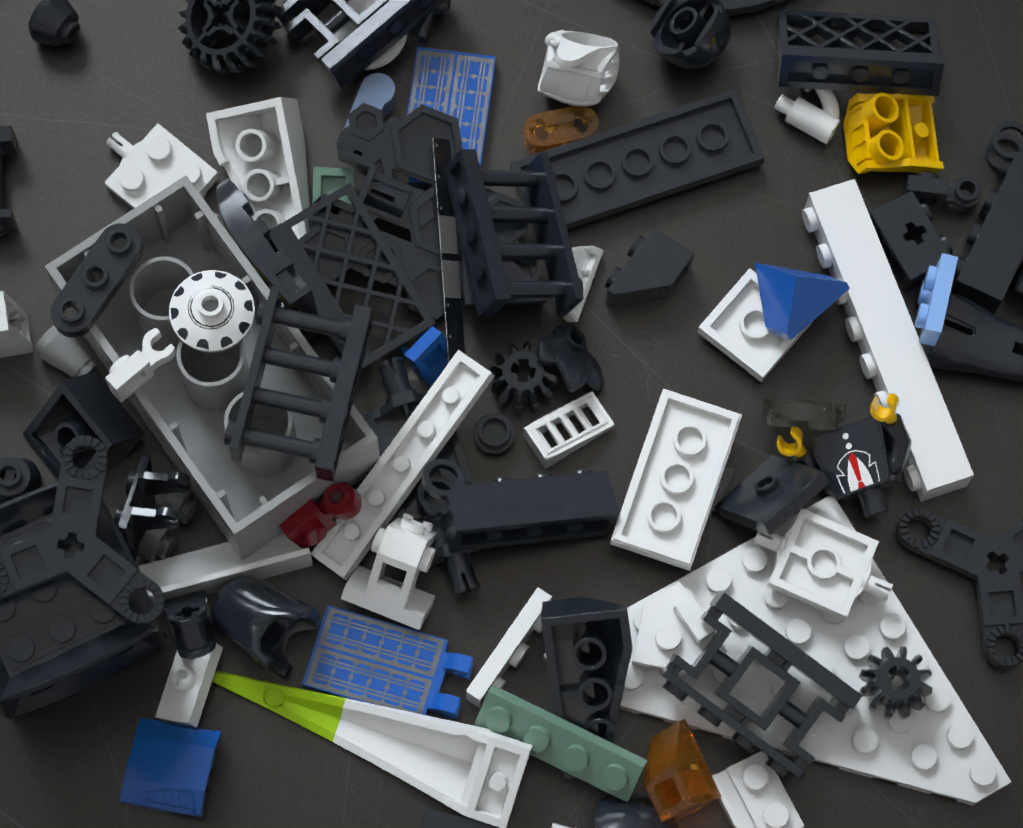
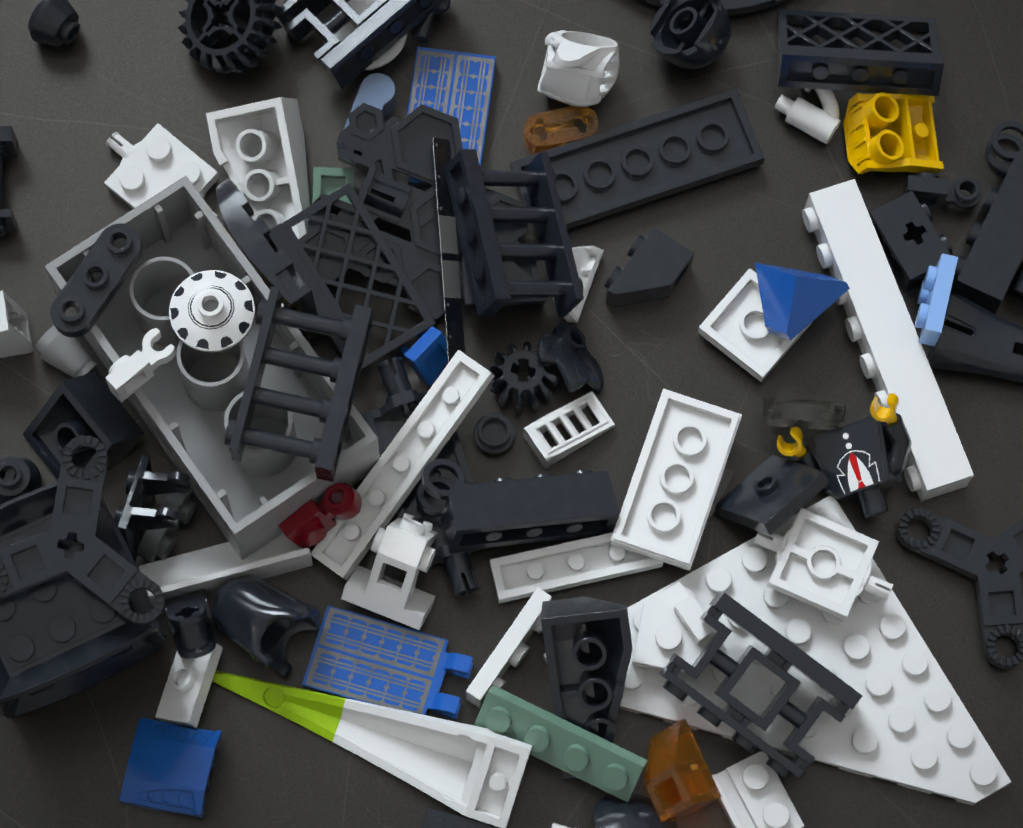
black gear [859,646,933,719] -> none
none -> white plate [489,532,663,604]

